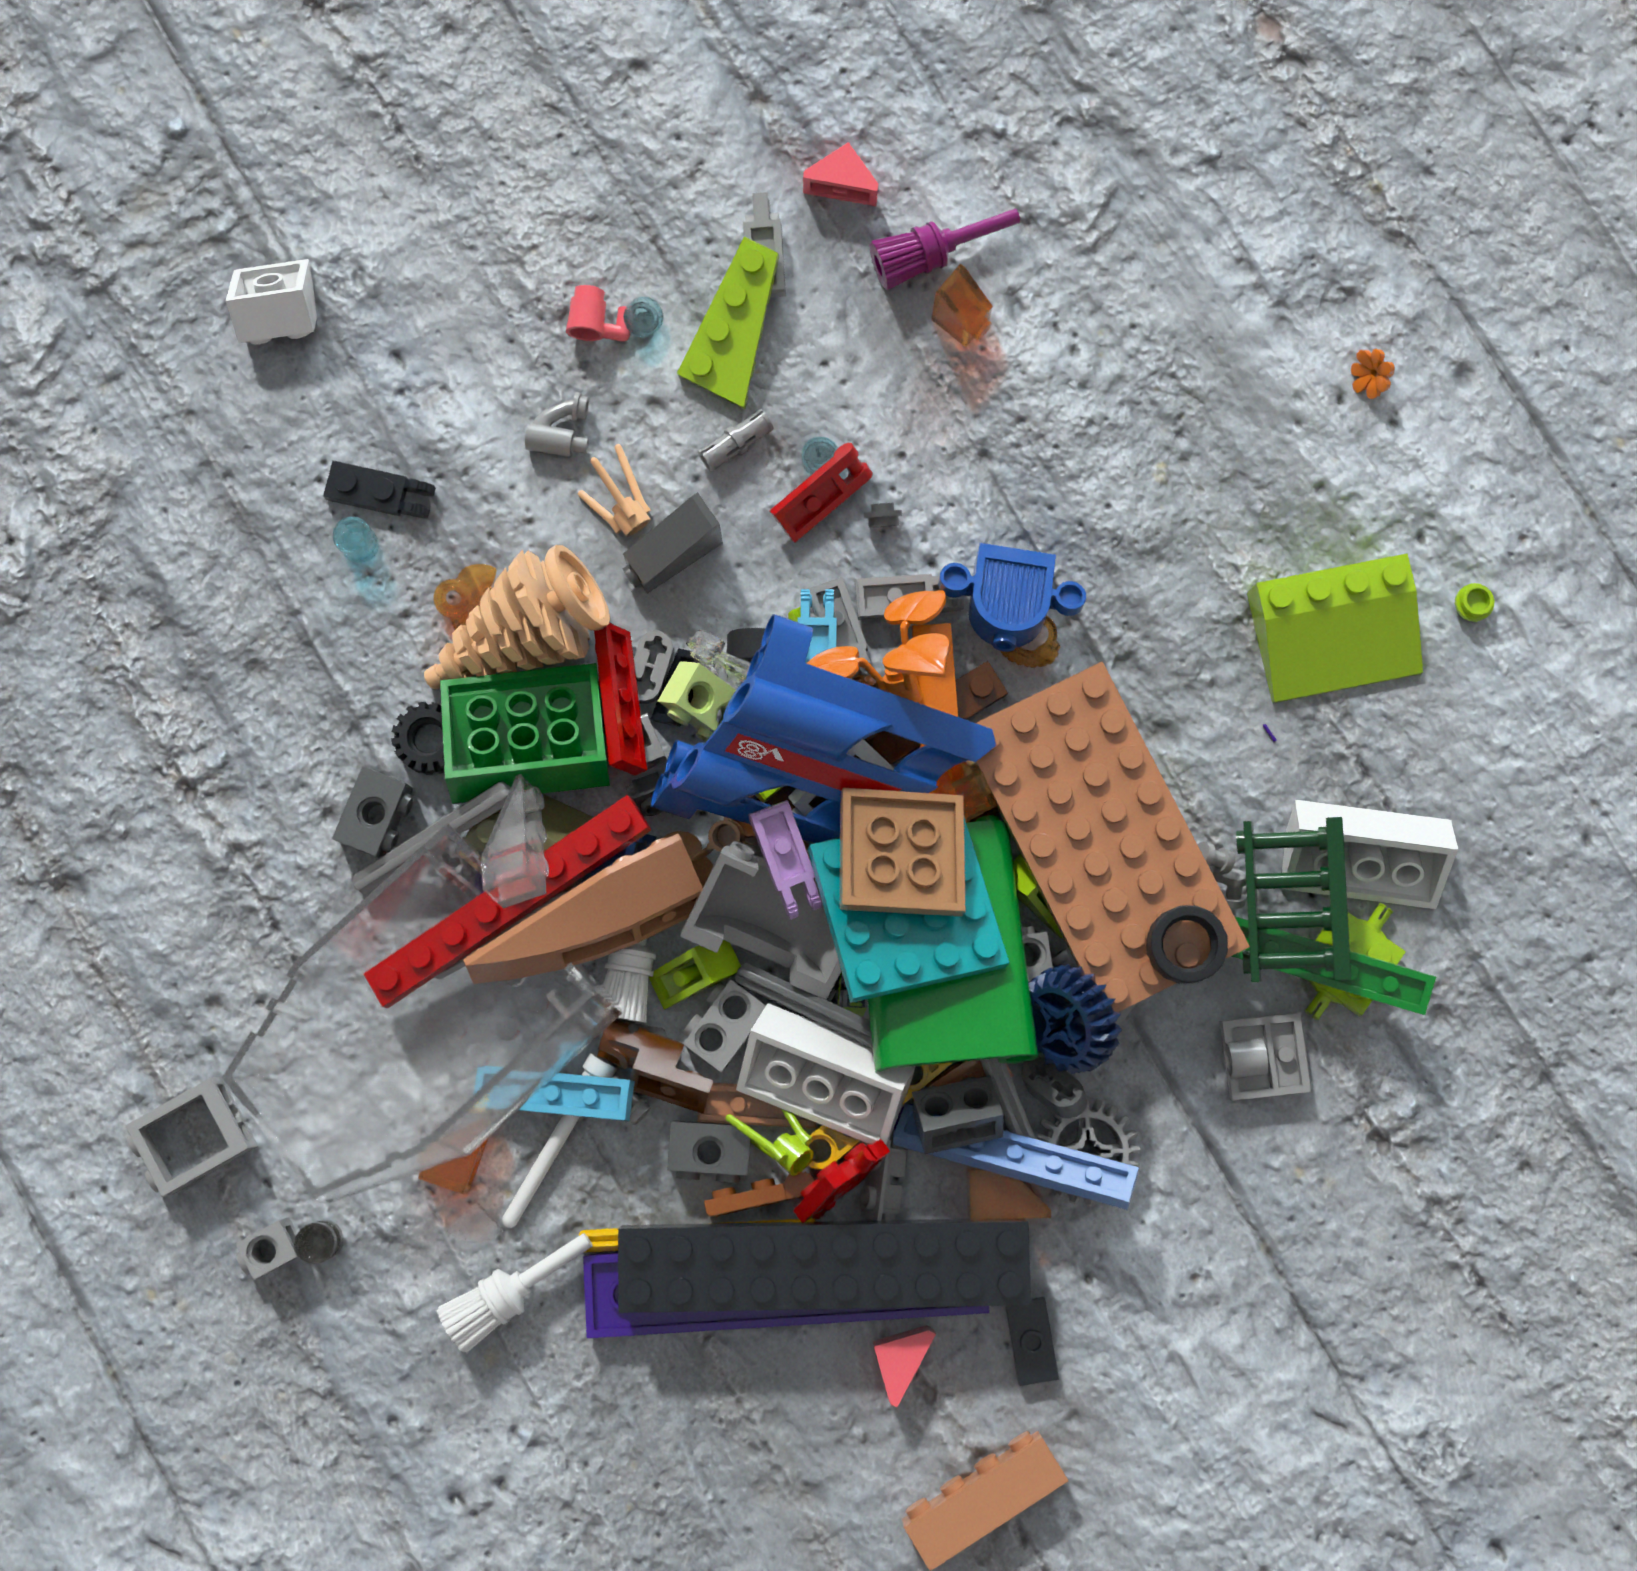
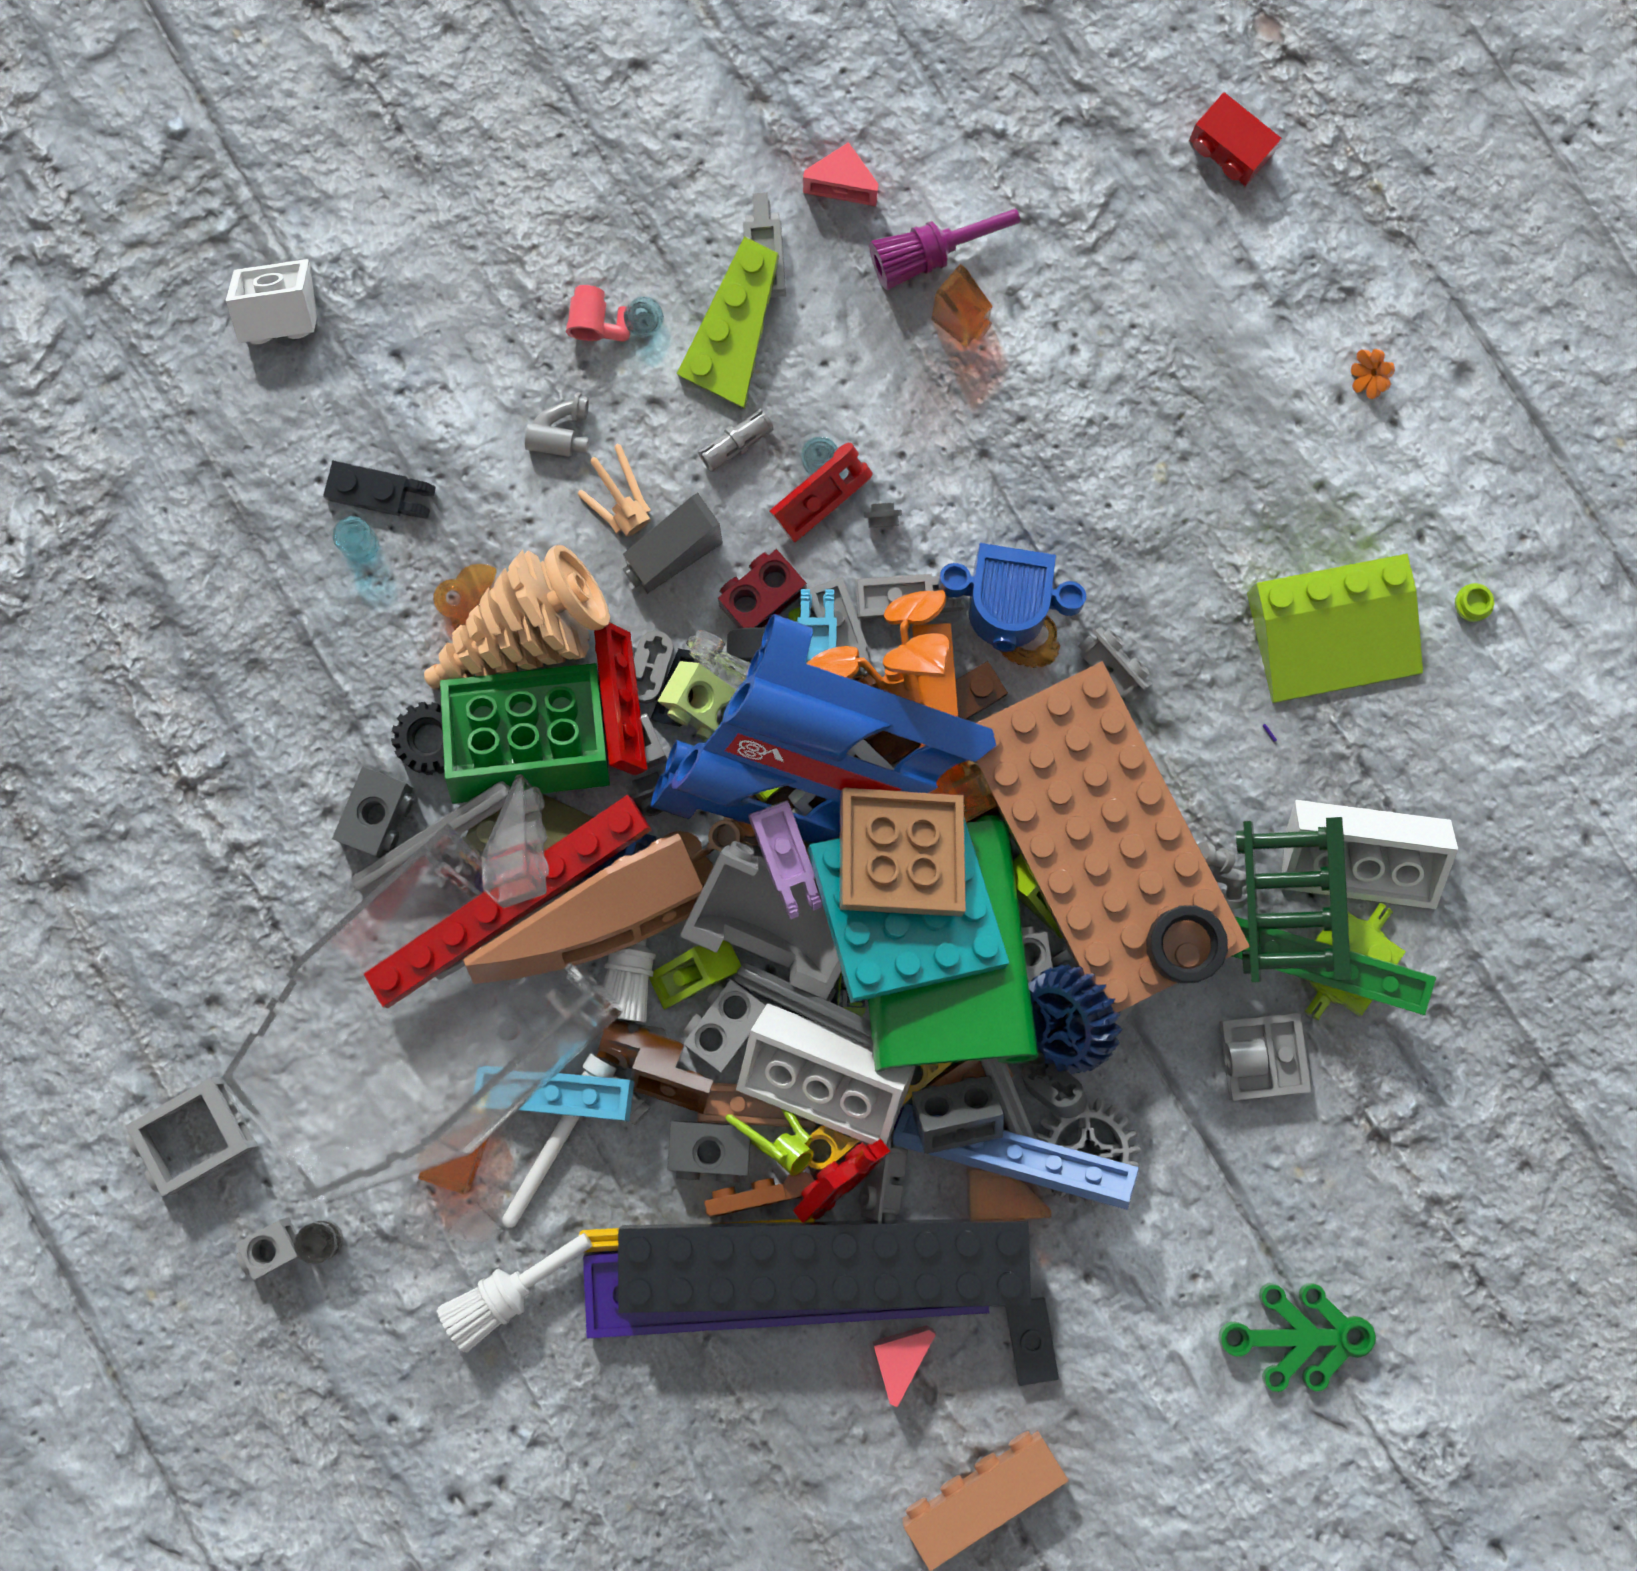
none -> dark red brick [718,549,807,629]
none -> light grey hinge [1078,627,1152,703]
none -> red brick [1189,92,1282,186]
none -> green plant [1218,1283,1376,1392]

